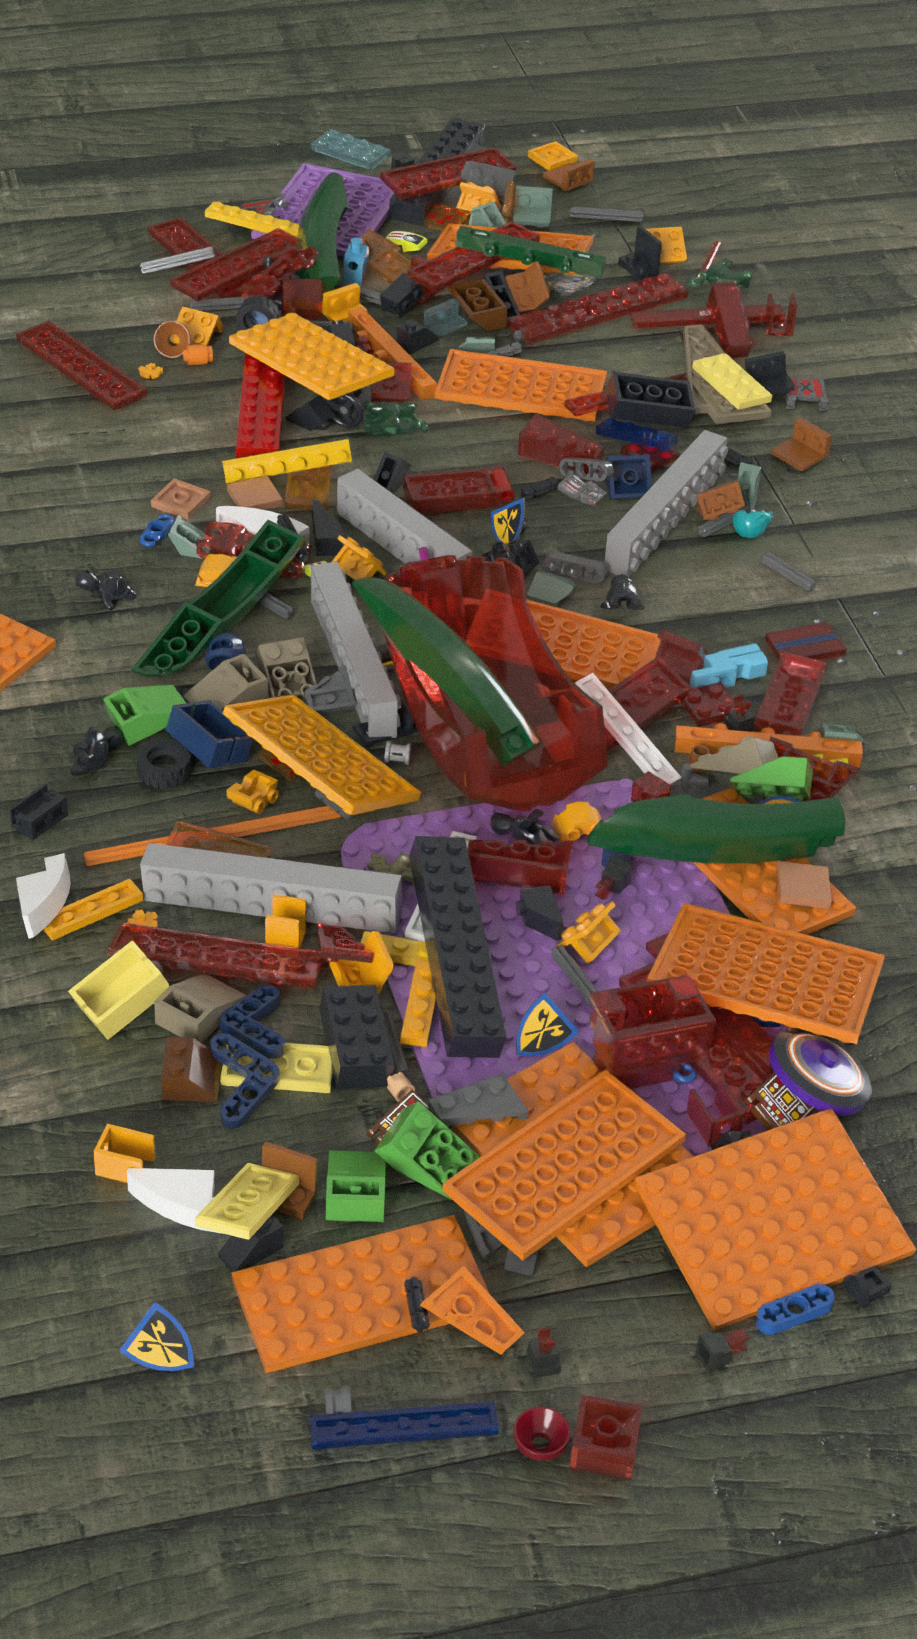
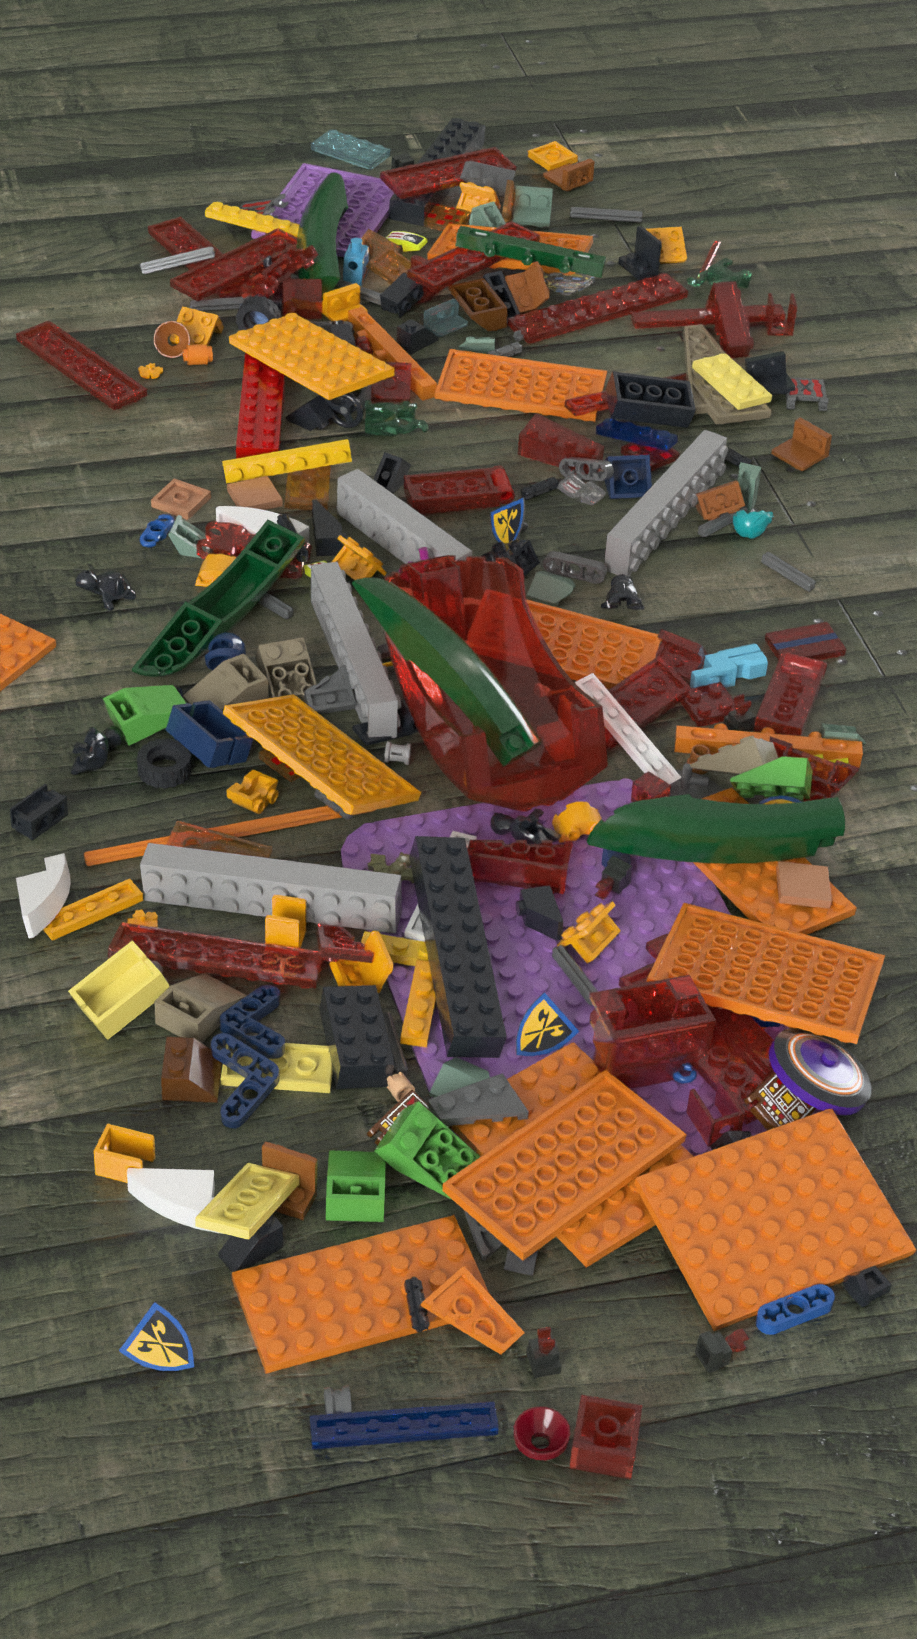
none -> sand green slope [429,1057,490,1098]

